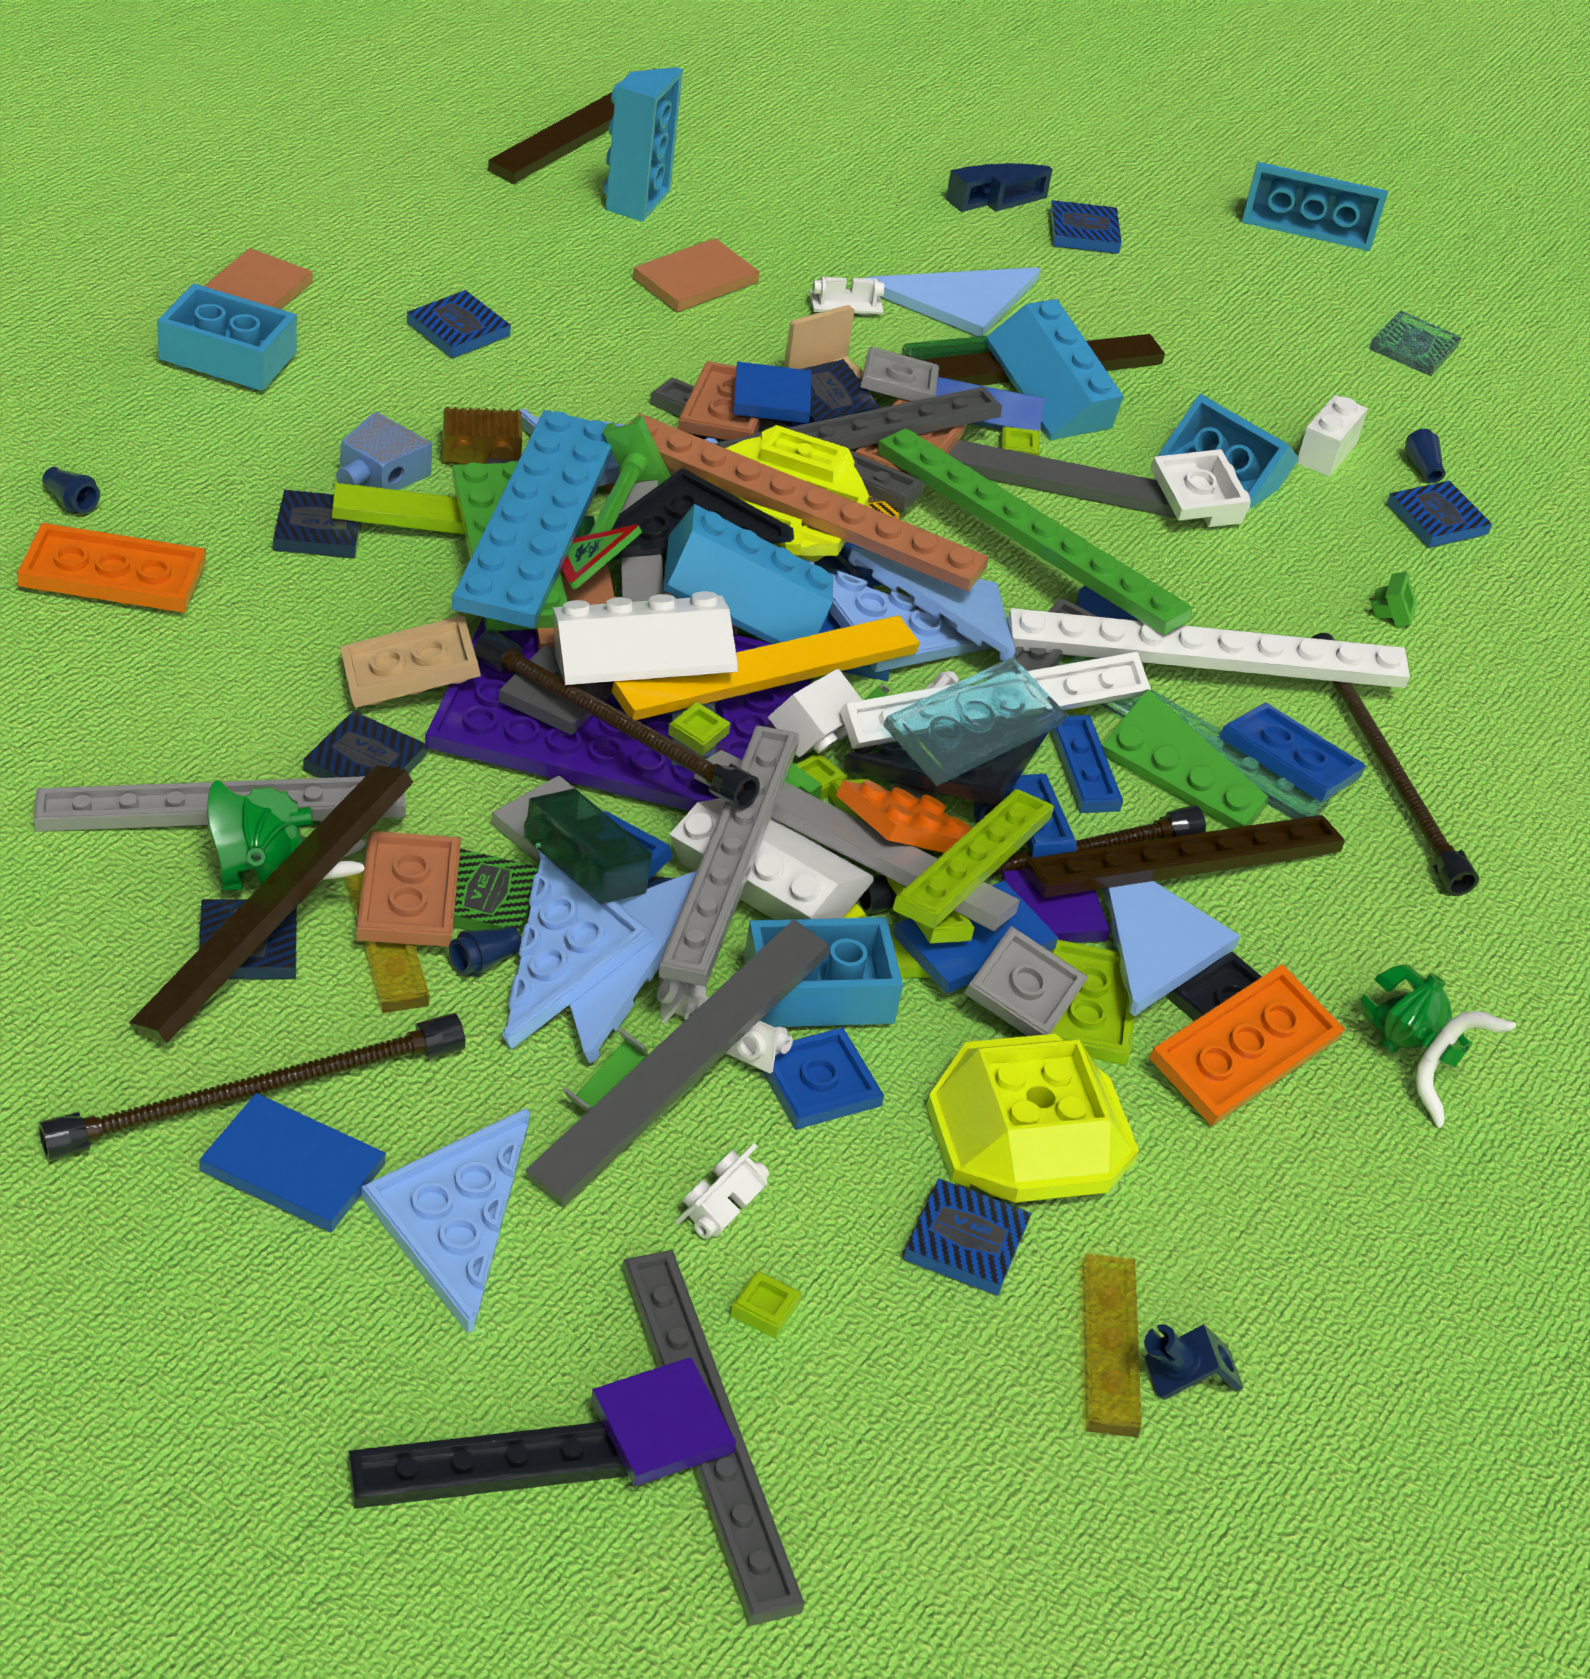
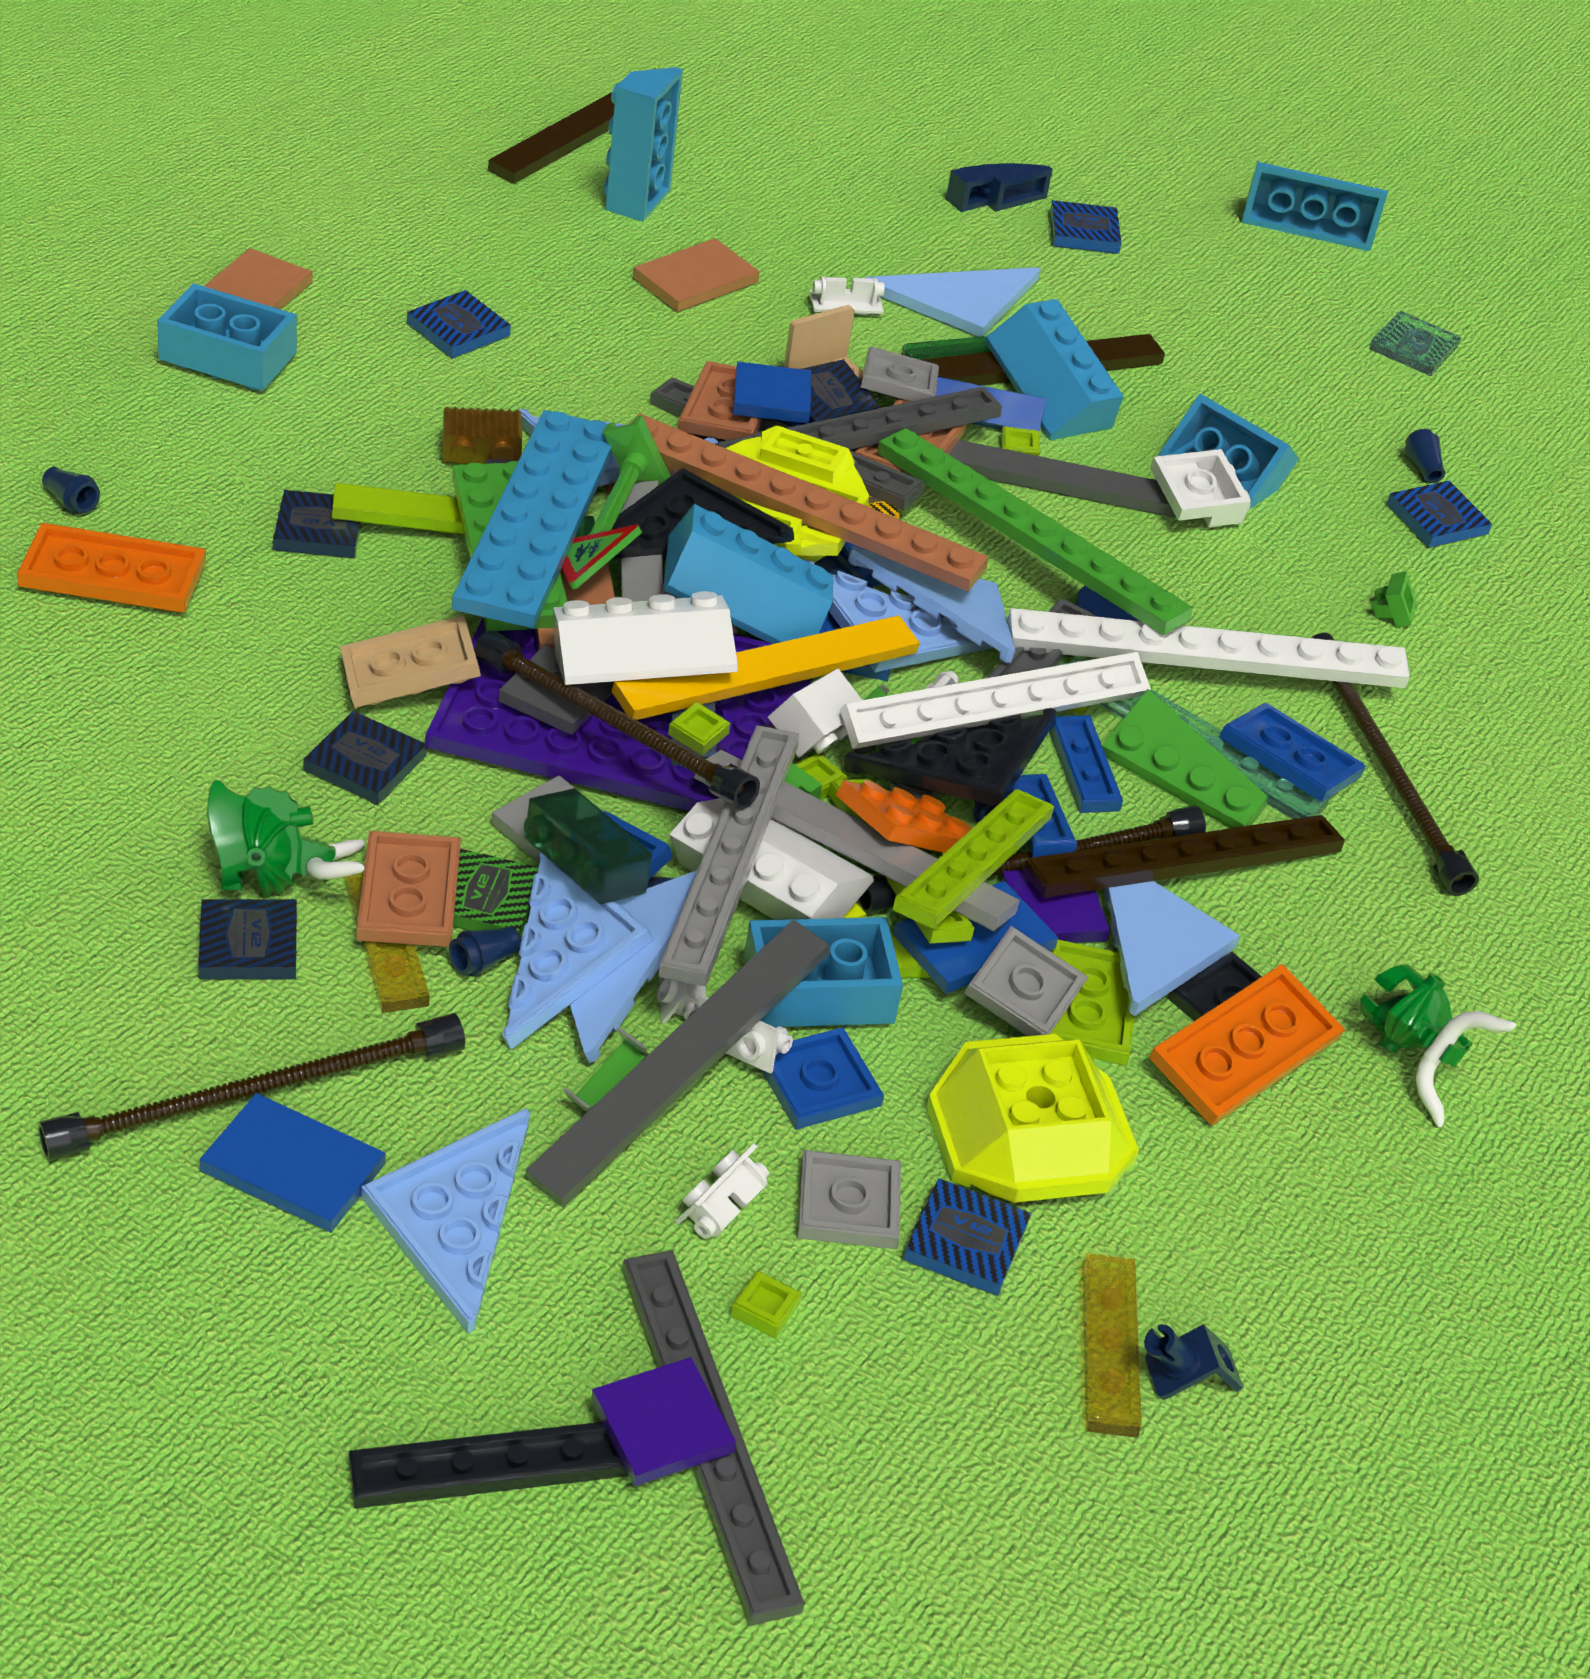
light grey tile [34,776,406,831] -> none
dark brown tile [129,765,413,1043] -> none
medium blue torso [336,412,432,490] -> none
clear light blue tile [883,657,1067,786] -> none
brick [1297,395,1368,477] -> none
none -> light grey tile [797,1150,901,1249]

